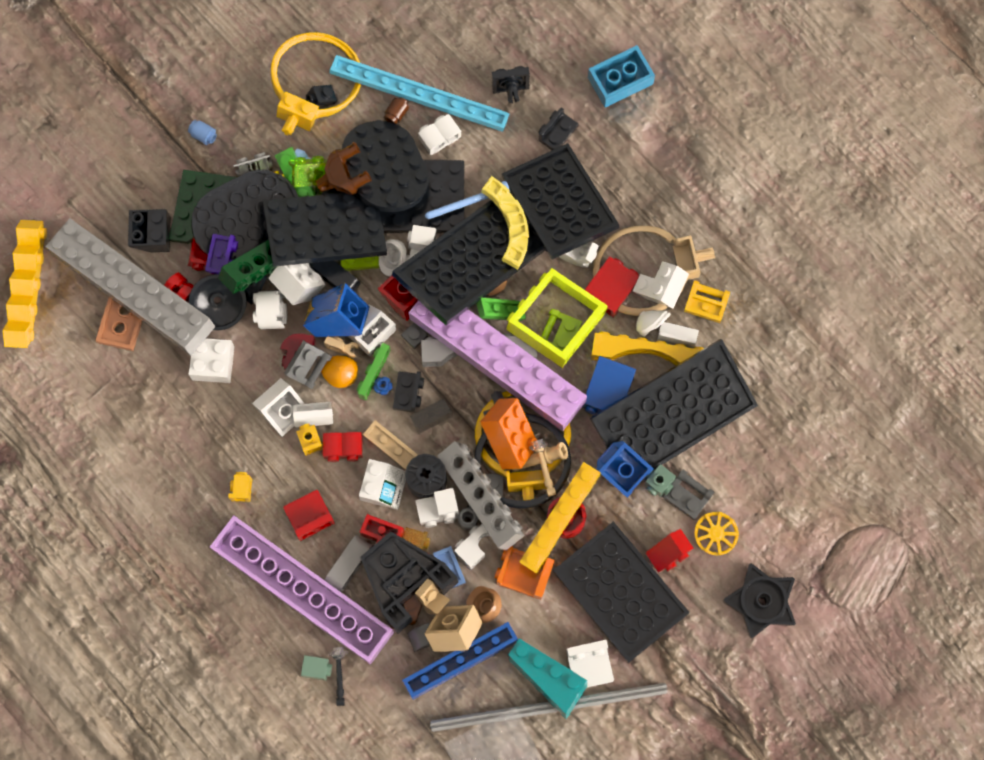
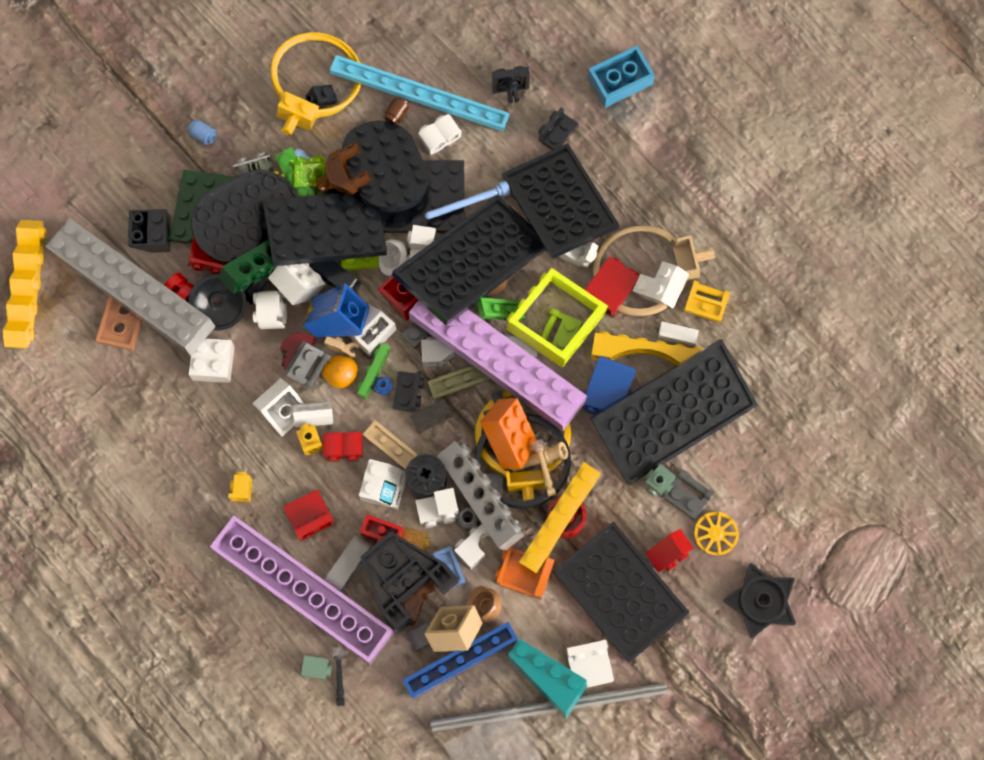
dark purple bracket [205,234,238,274] -> none
tan slope [415,579,450,615] -> none
light yellow tile [481,176,529,270] -> none
blue slope [597,441,654,498] -> none
white hat [636,310,671,337] -> none
none -> olive plate [427,365,492,400]

